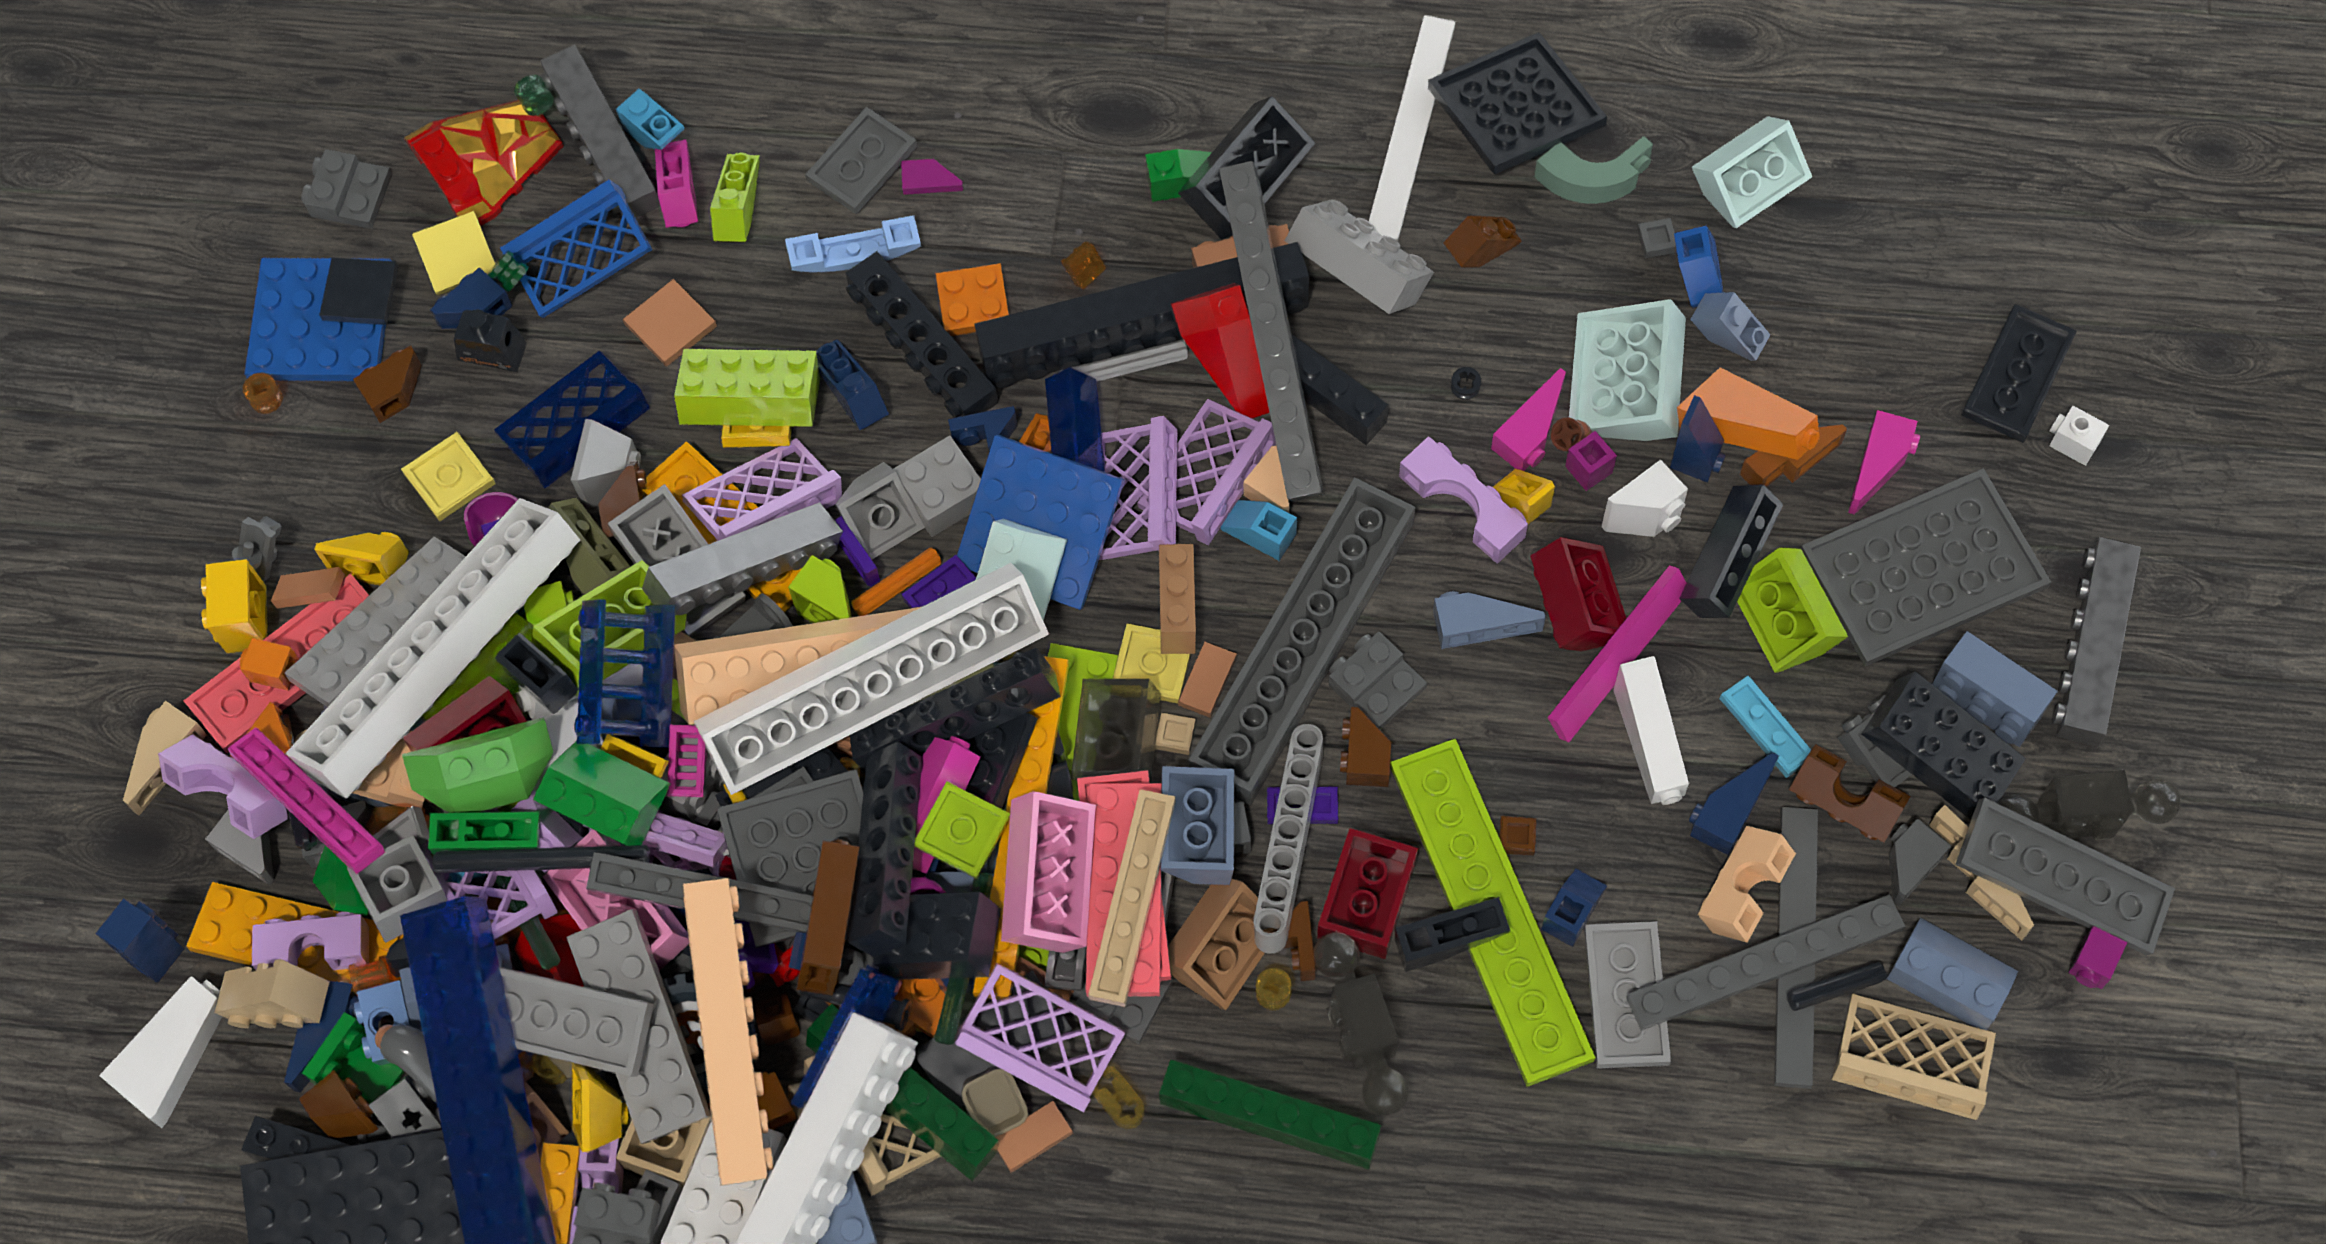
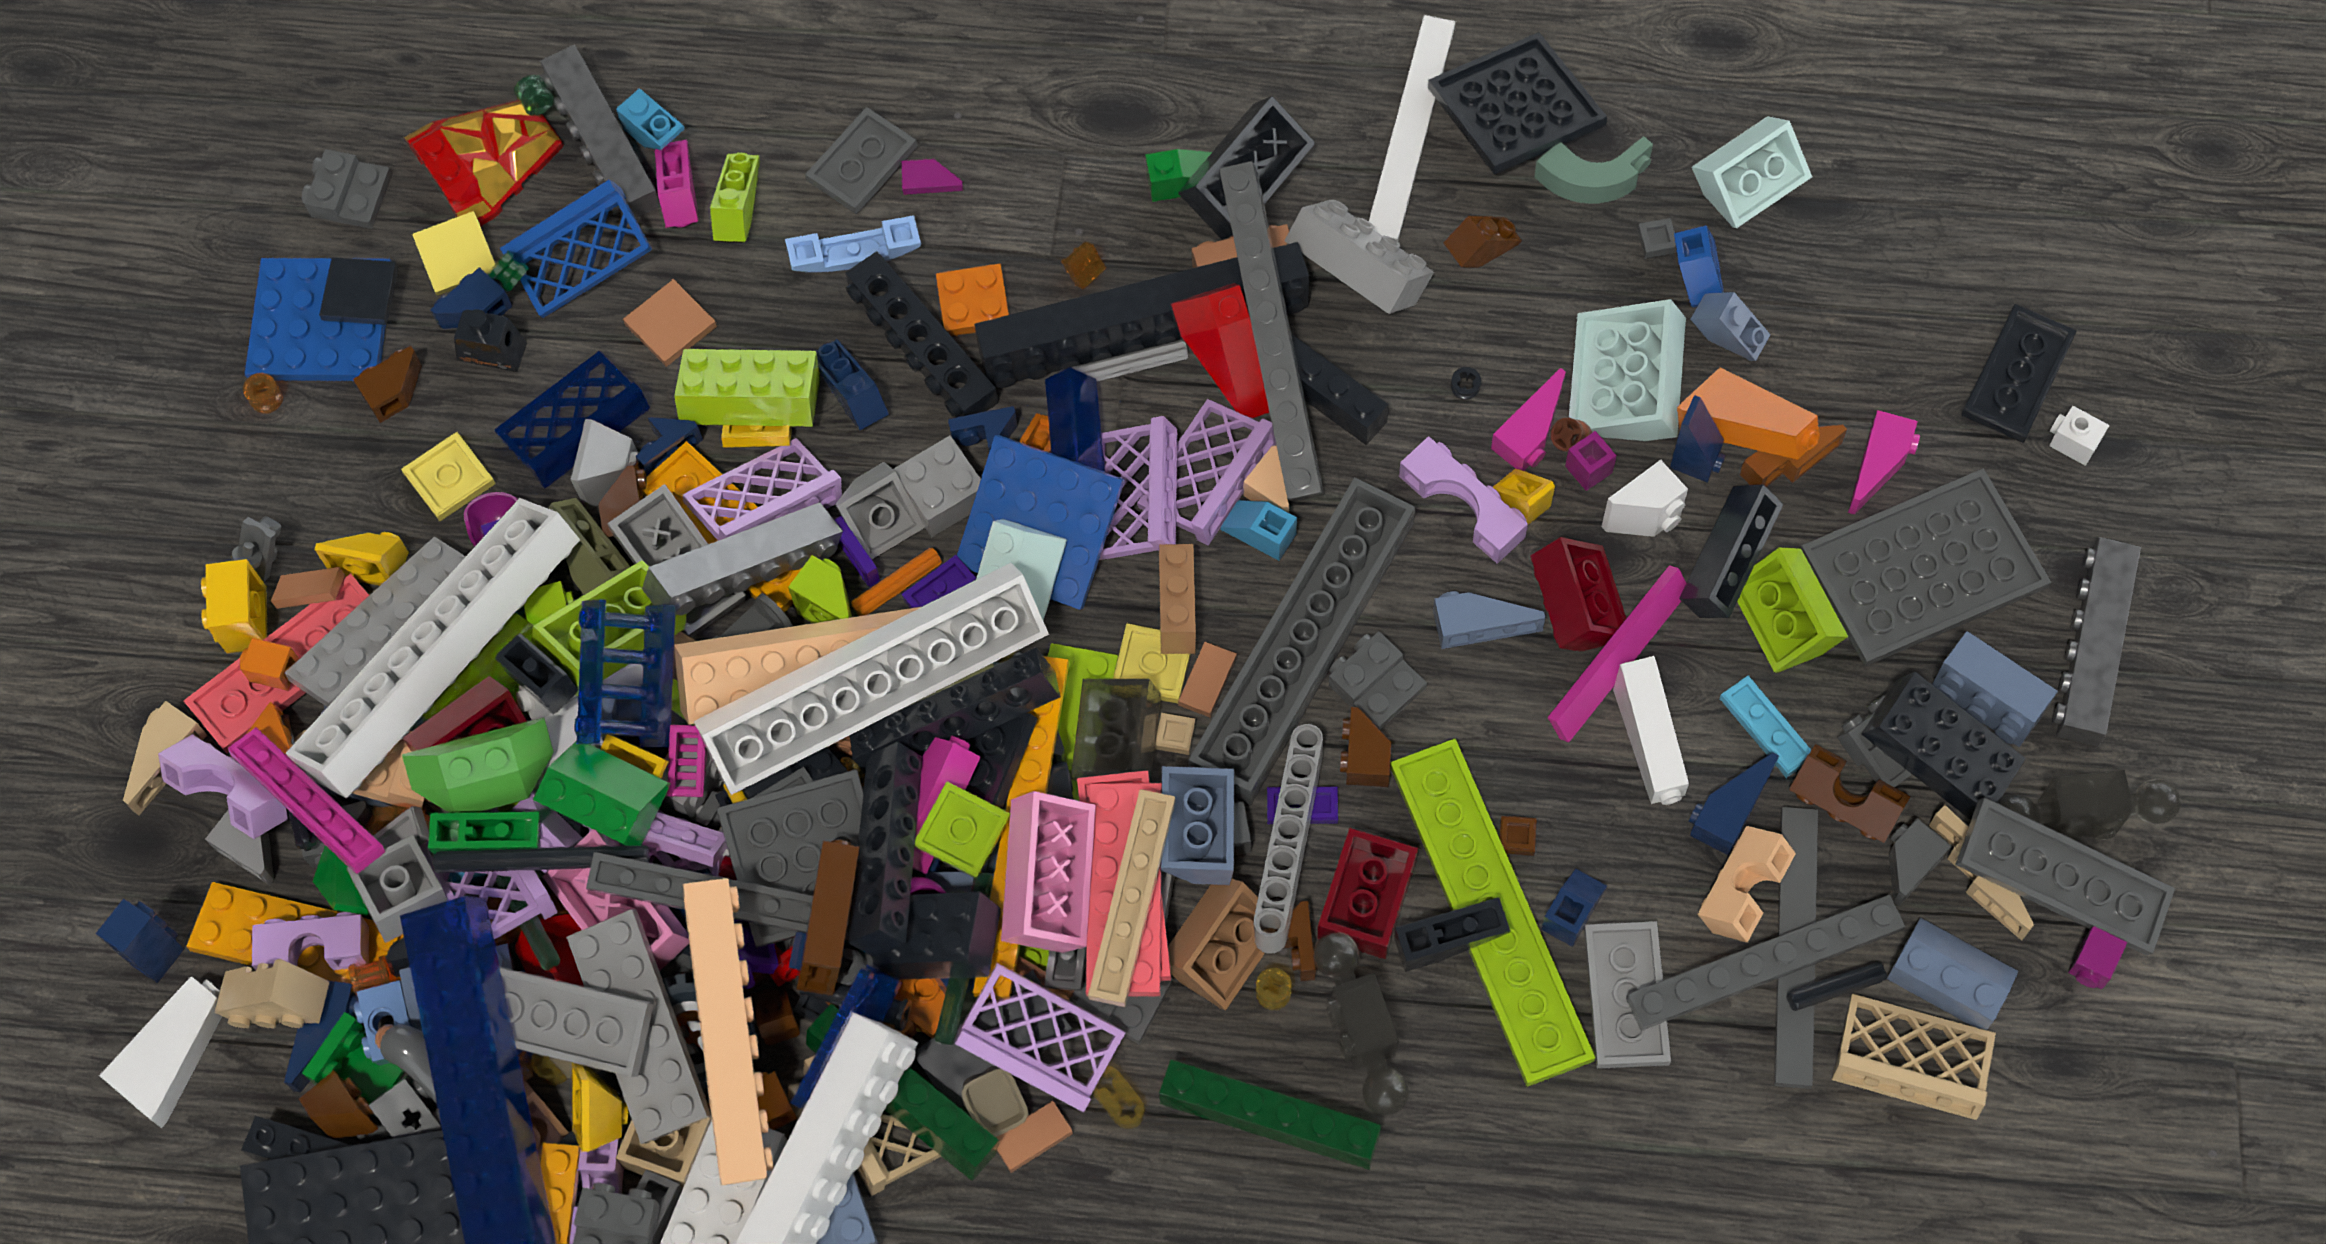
none -> dark blue slope [636,417,703,476]

